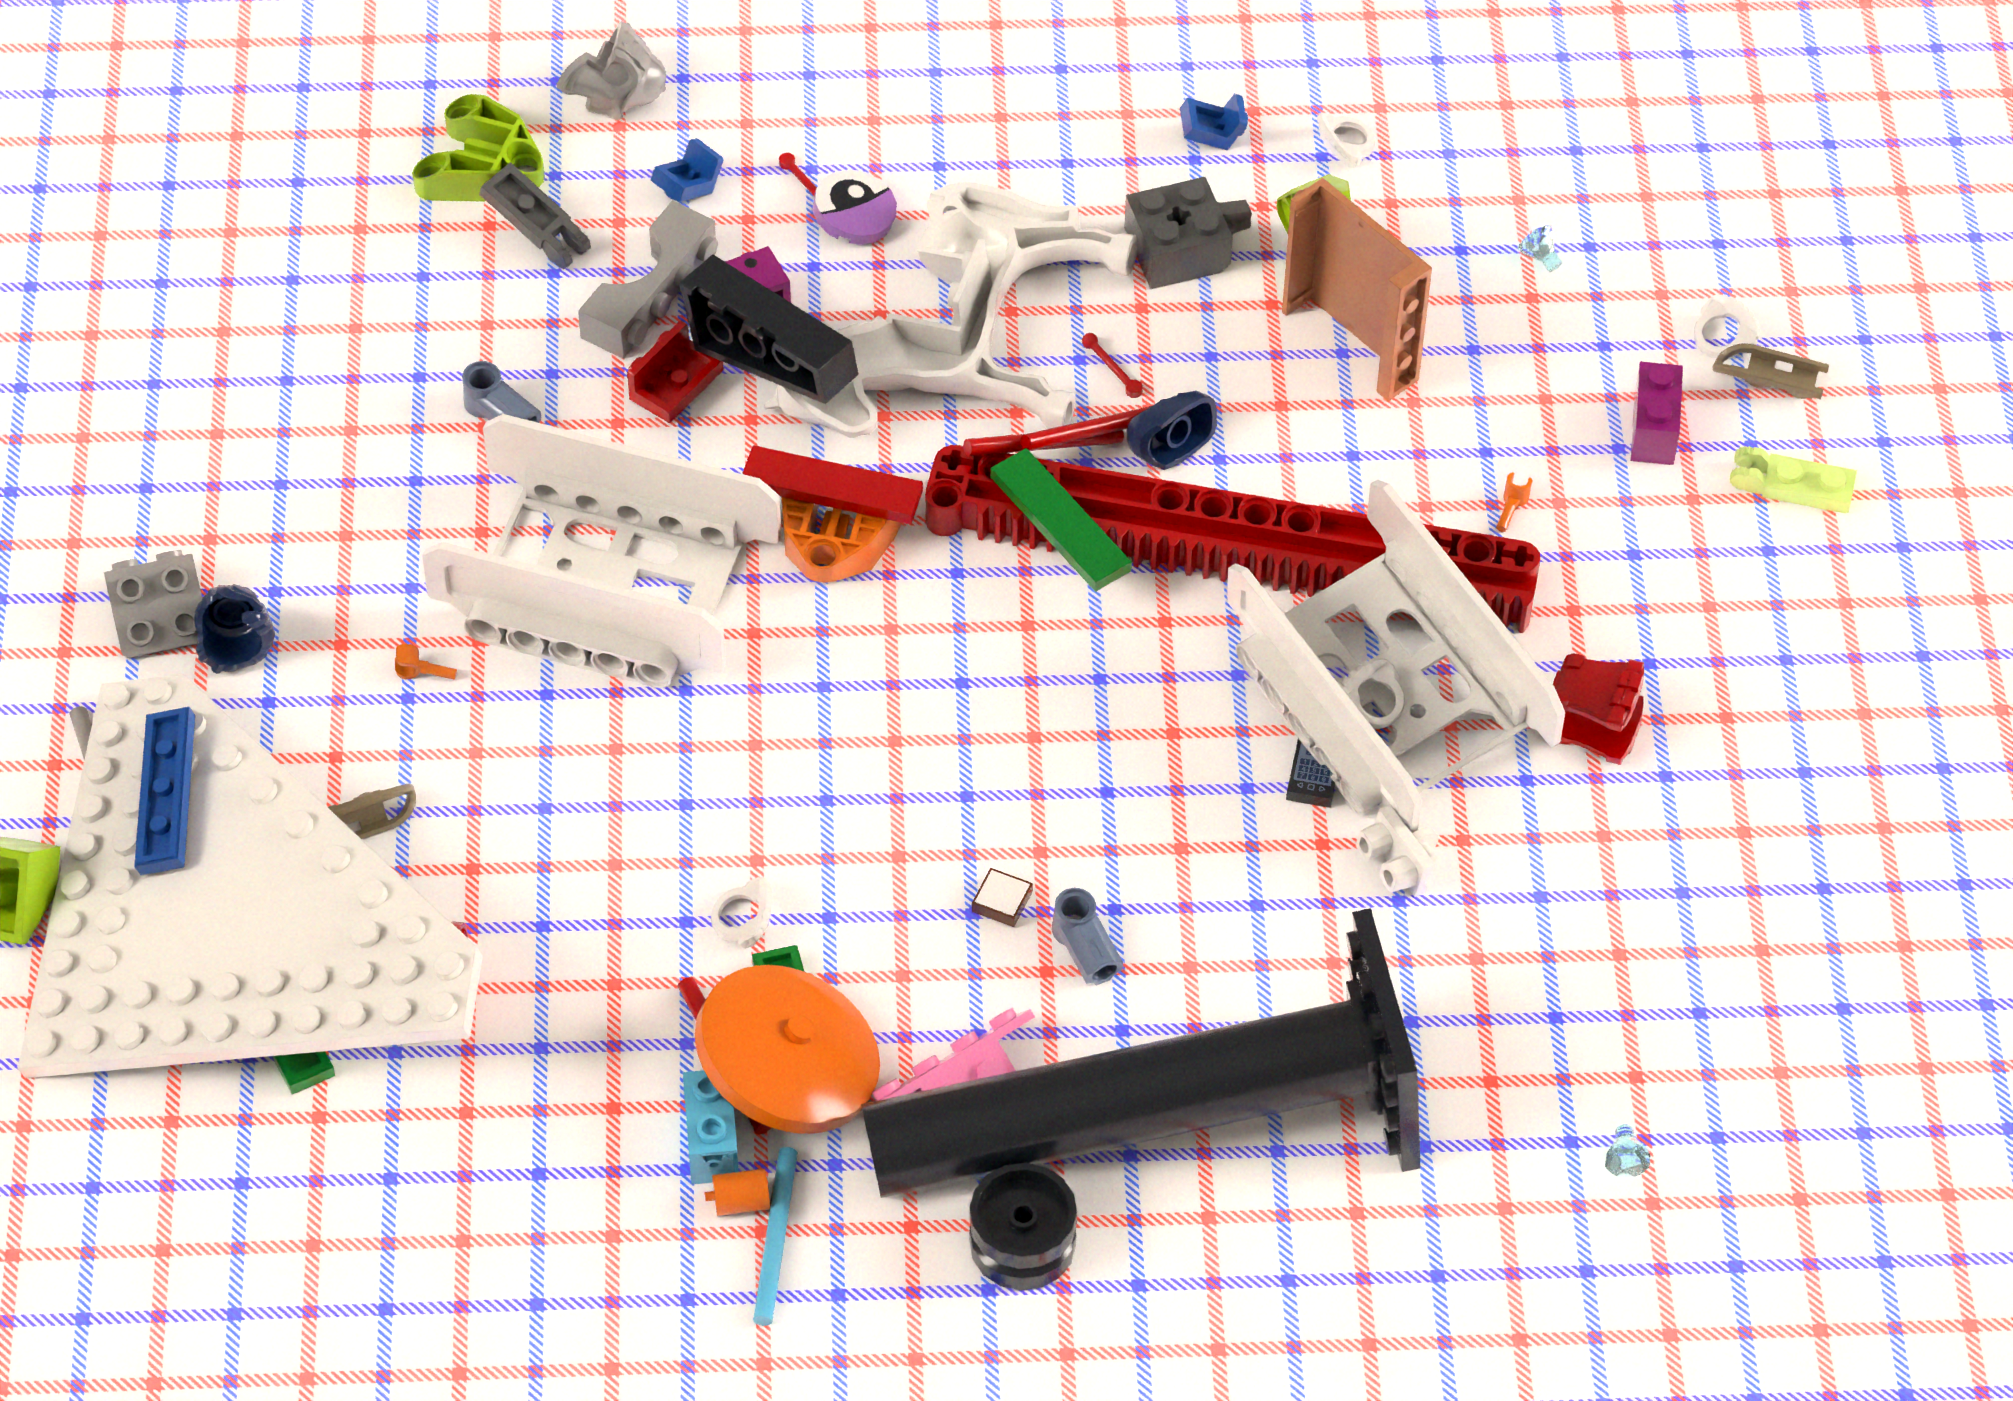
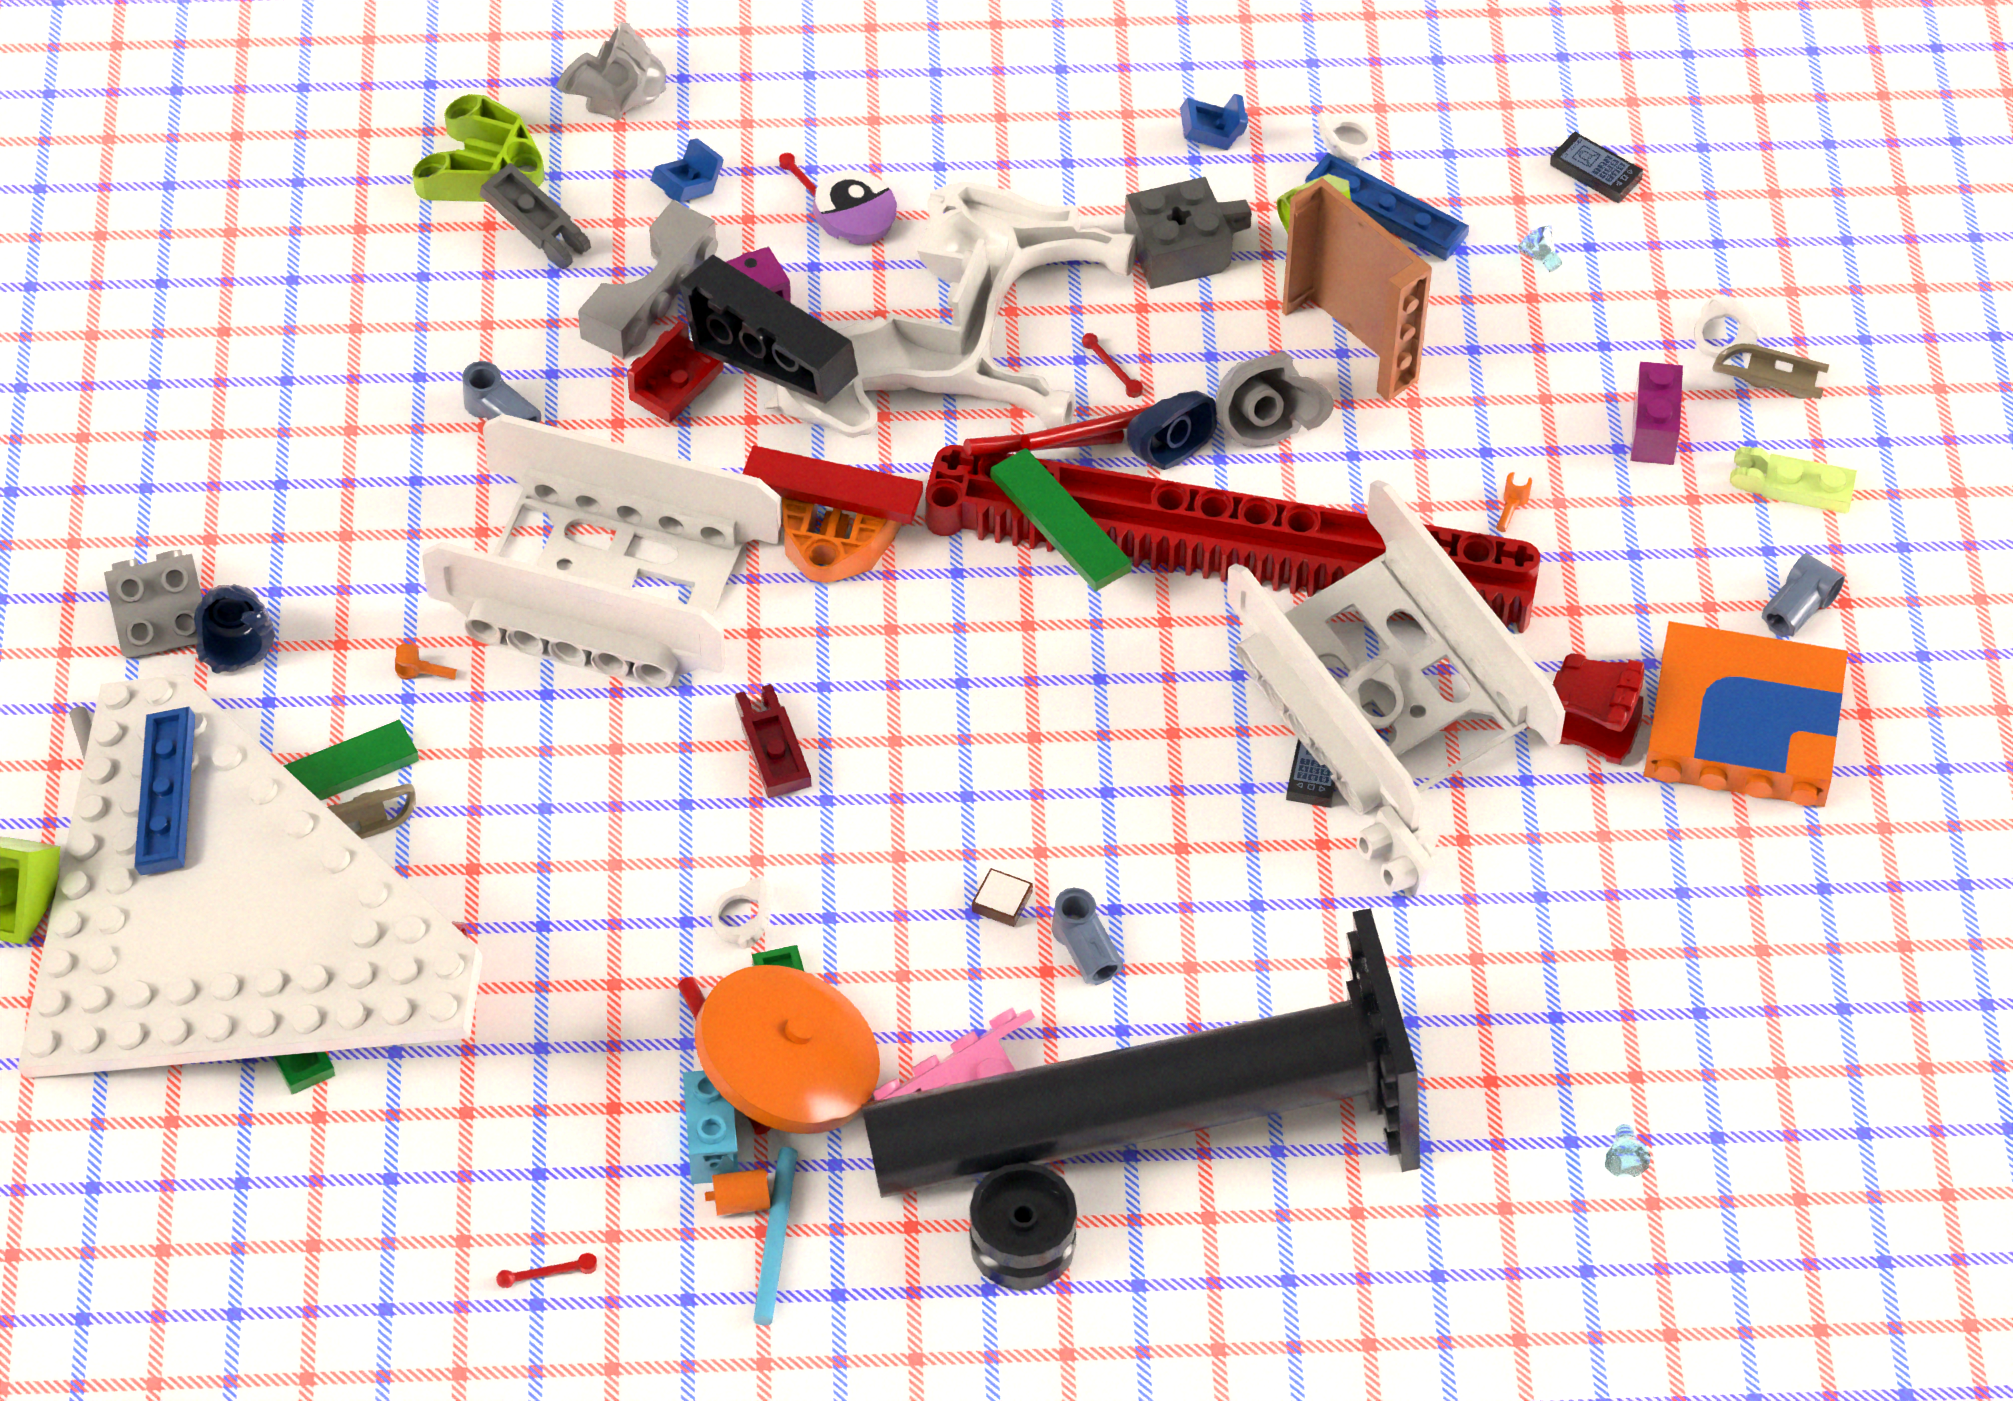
none -> green tile [283,719,419,801]
none -> red hinge [496,1253,597,1289]
none -> dark red hinge [734,684,812,798]
none -> light grey head [1216,351,1334,446]
none -> blue tile [1305,153,1469,261]
none -> tile [1550,131,1644,204]
none -> orange panel [1643,621,1848,807]
none -> sand blue piece [1761,553,1845,638]

